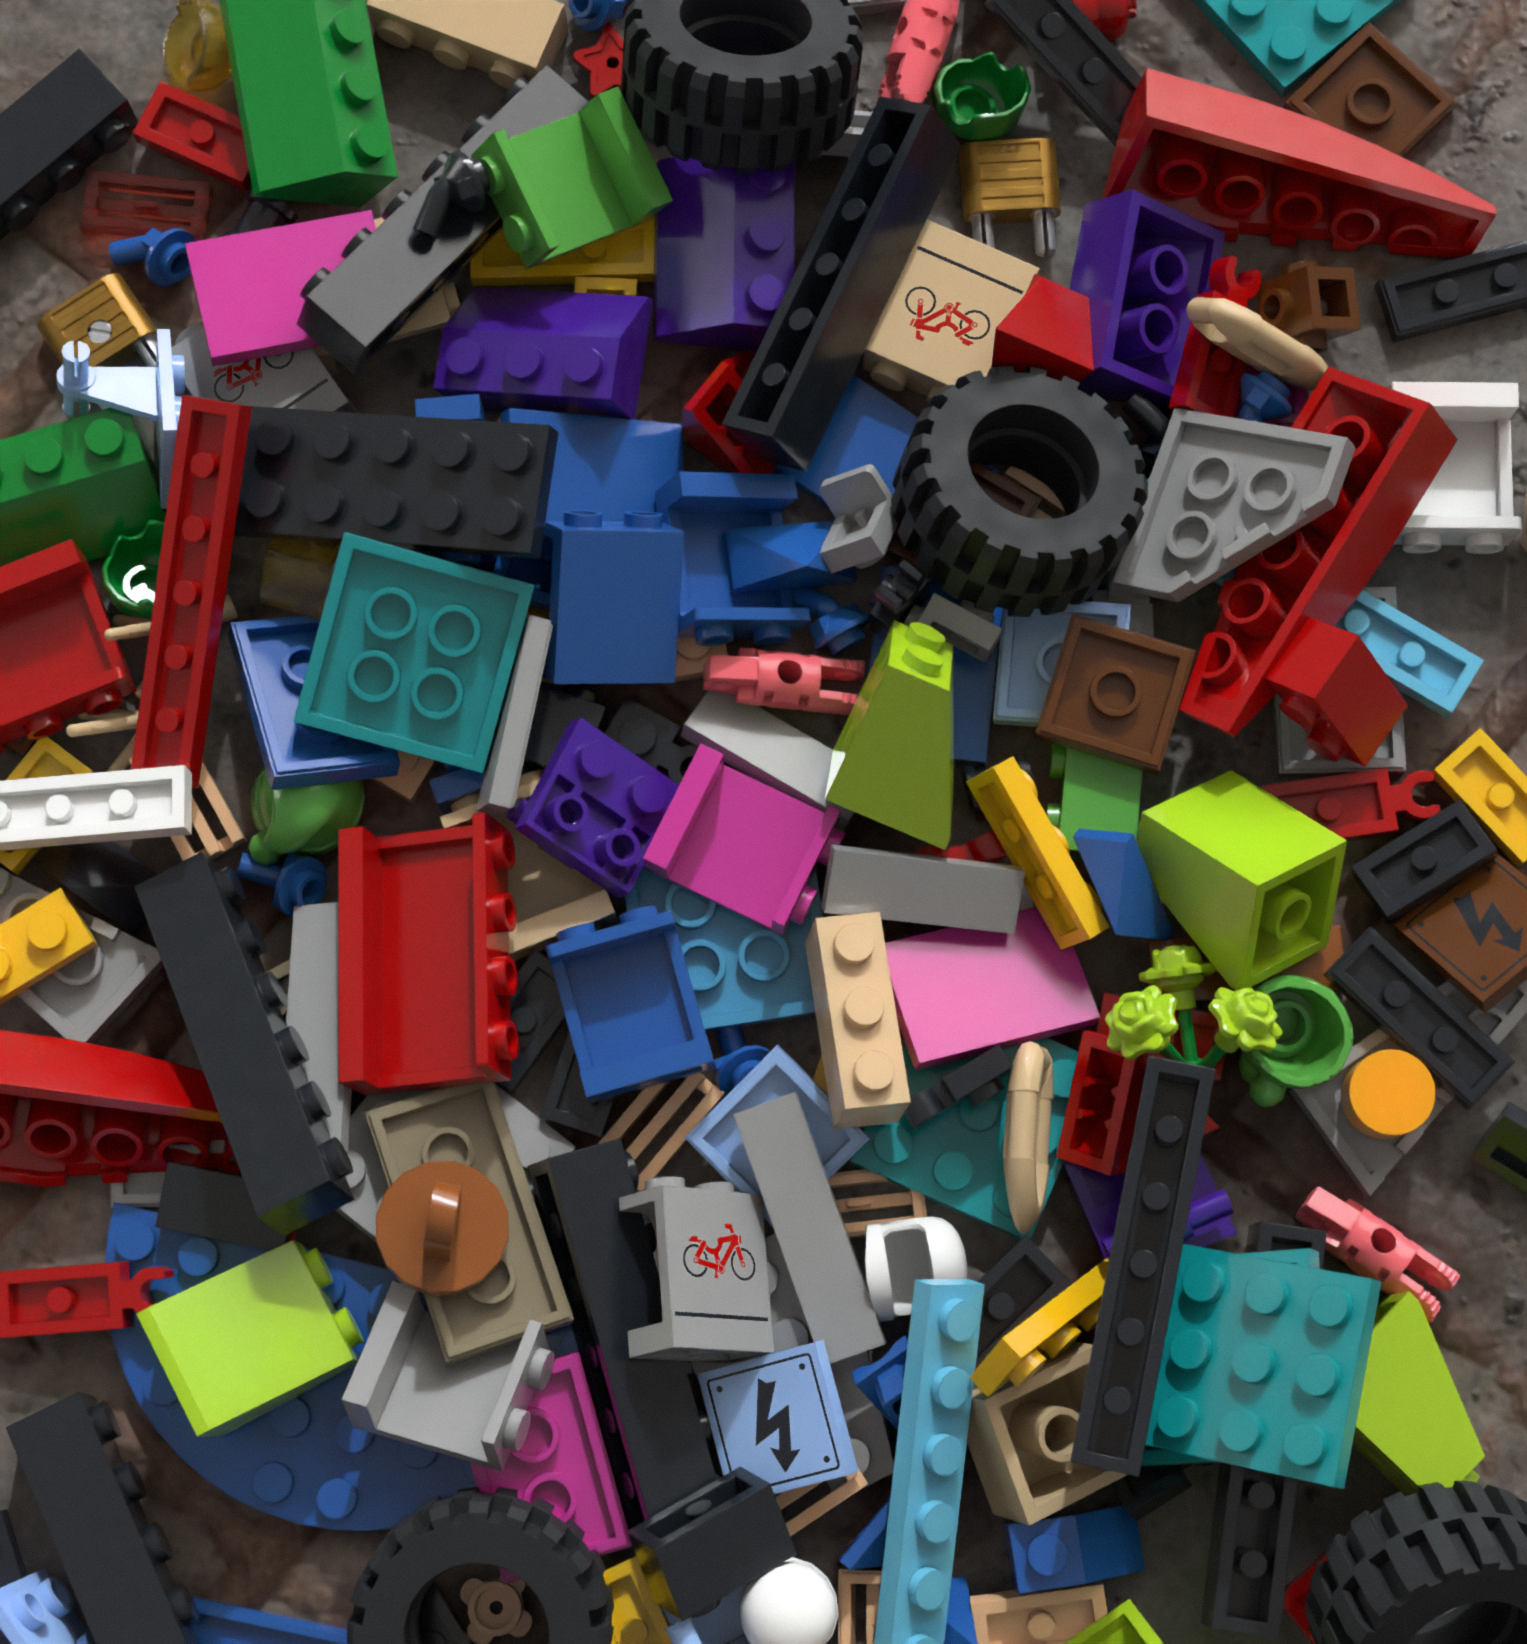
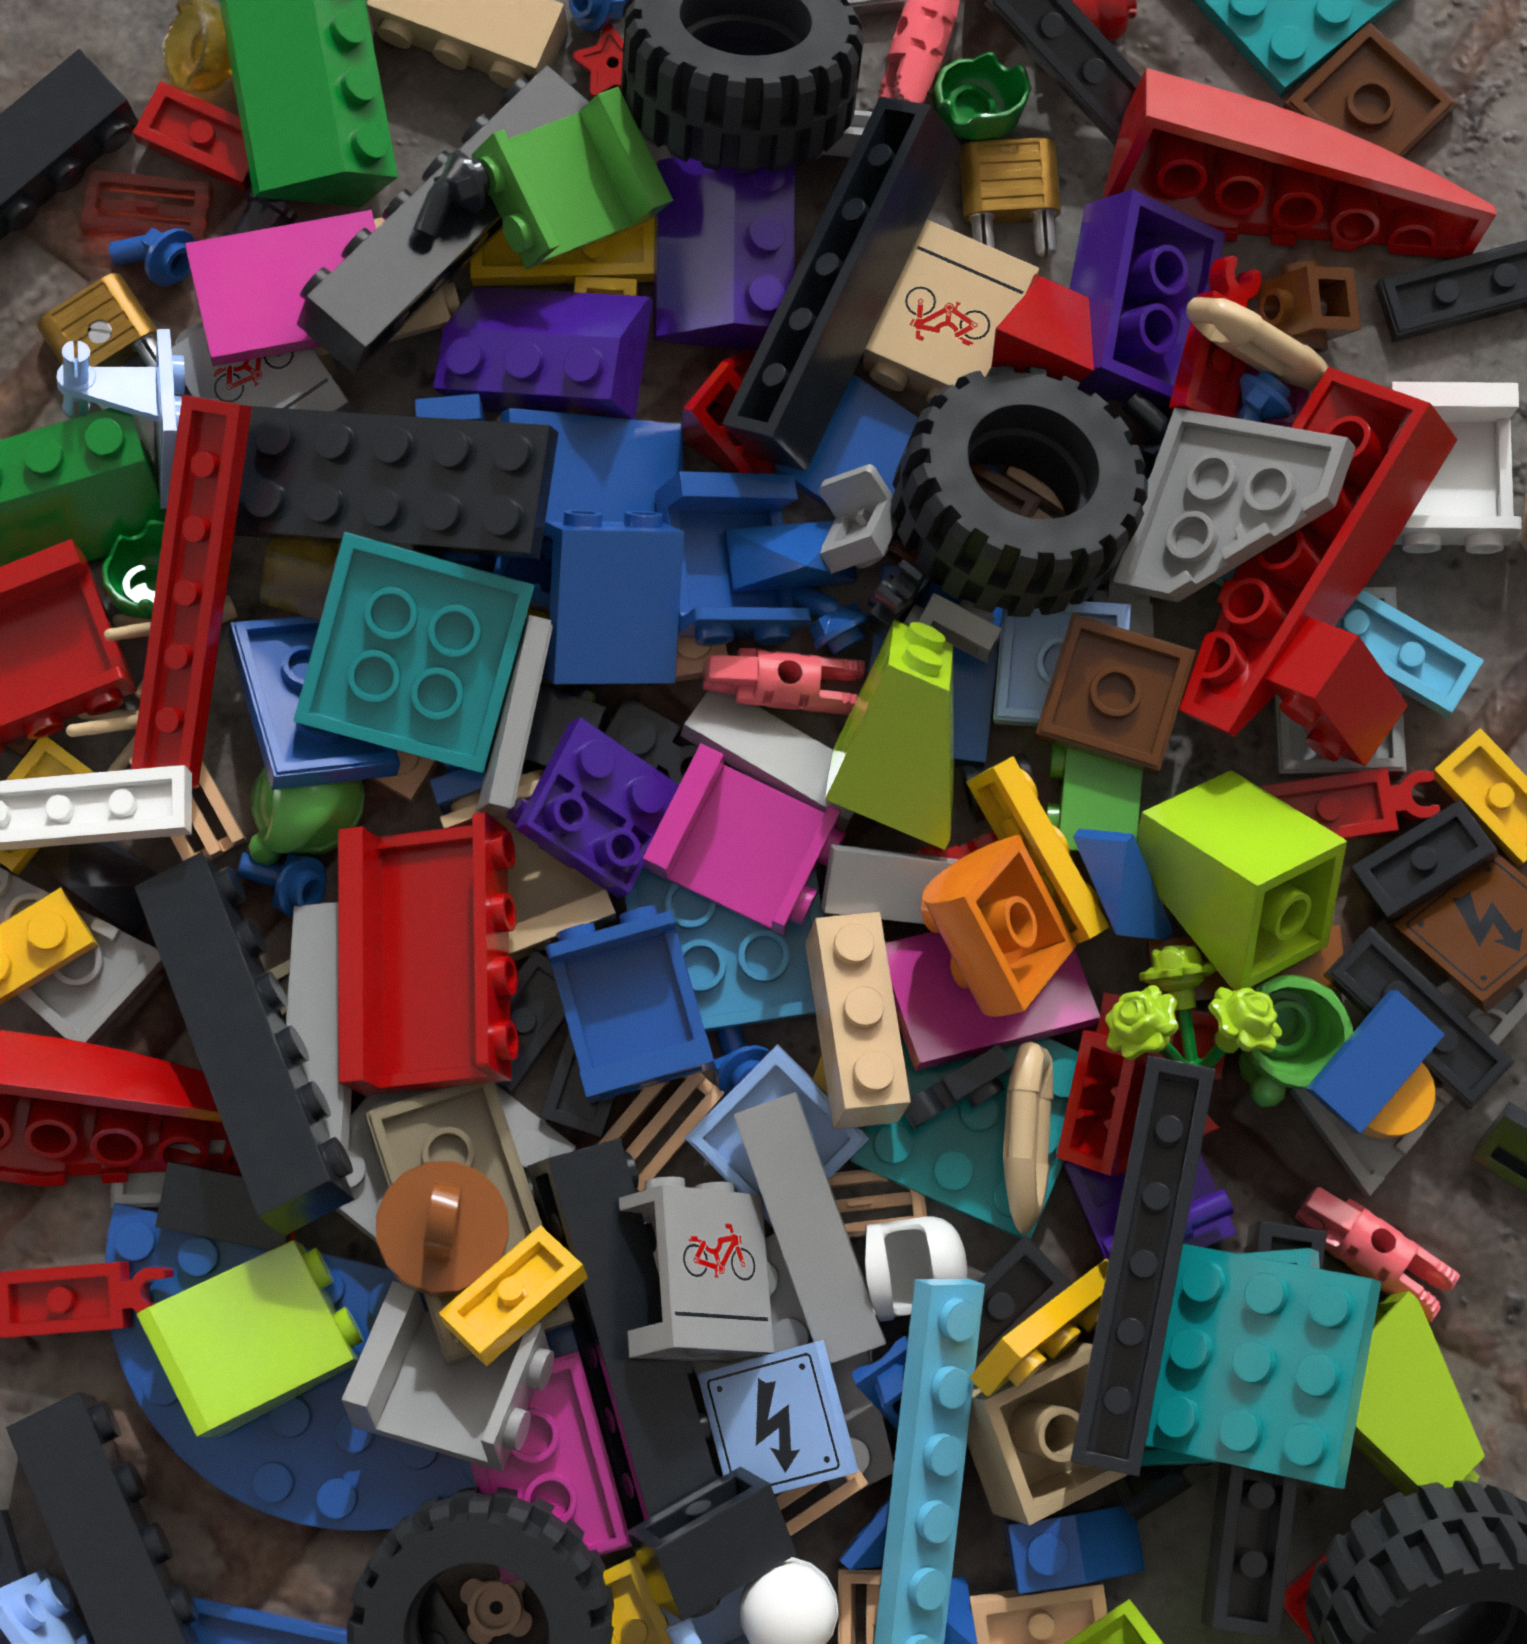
none -> yellow plate [438,1225,588,1367]
none -> orange brick [921,834,1076,1017]
none -> blue tile [1305,990,1445,1134]

